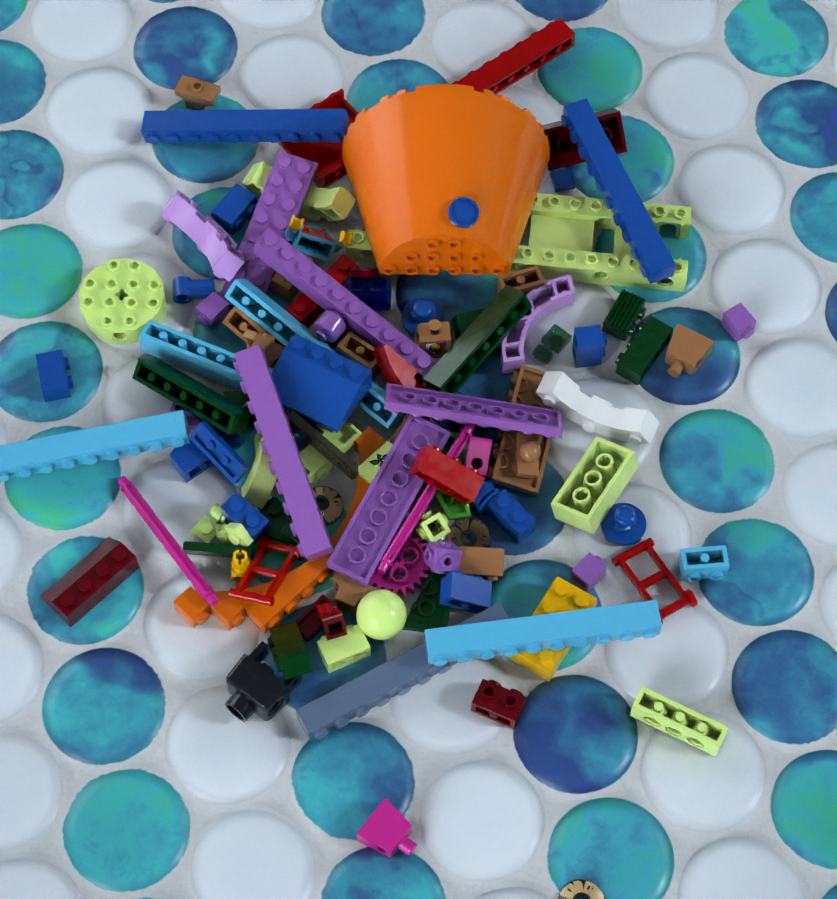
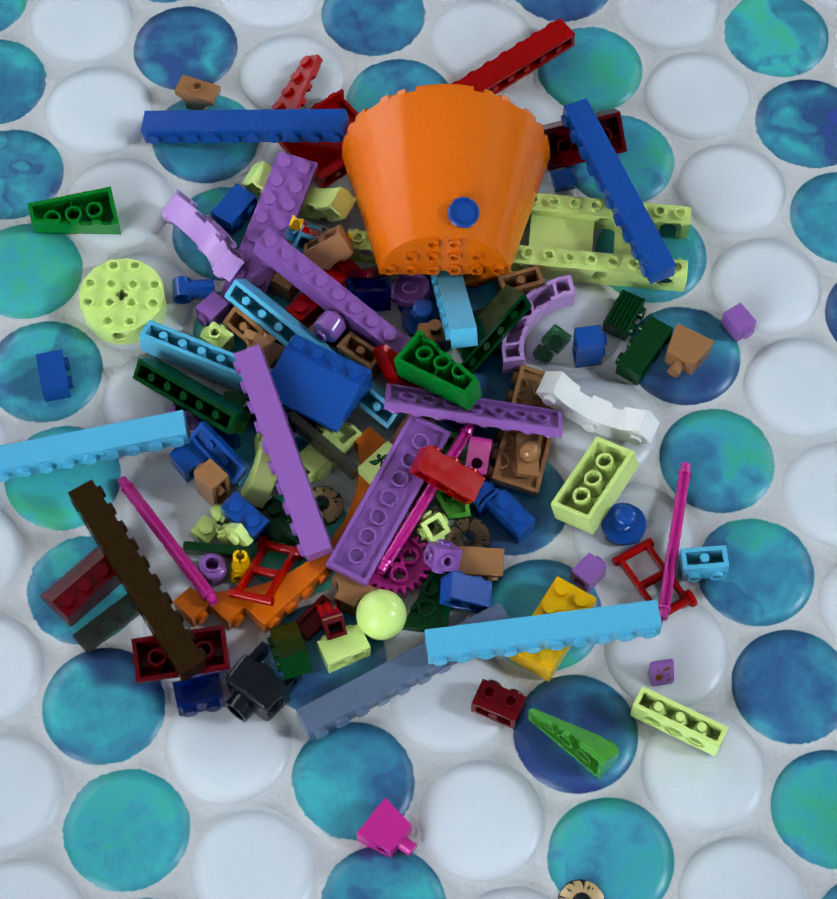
none -> green wedge [27,186,121,235]
none -> dark brown brick [68,480,208,683]
none -> clear smoke tile [72,594,140,654]
none -> dark red slope [131,624,230,684]
none -> clear blue brick [172,672,226,717]
none -> medium nougat brick [193,458,232,506]
none -> medium lavender head [197,553,227,587]
none -> yellowish green brick [200,321,235,351]
none -> red wing [272,54,323,109]
none -> medium nougat brick [303,224,354,271]
none -> medium lavender tile [389,274,431,307]
none -> green wedge [394,329,482,411]
none -> medium azure brick [430,271,478,349]
none -> orange piece [462,274,500,287]
none -> bright green wedge [528,708,620,779]
none -> medium lavender slope [648,659,674,686]
none -> dark pink piece [658,462,691,621]

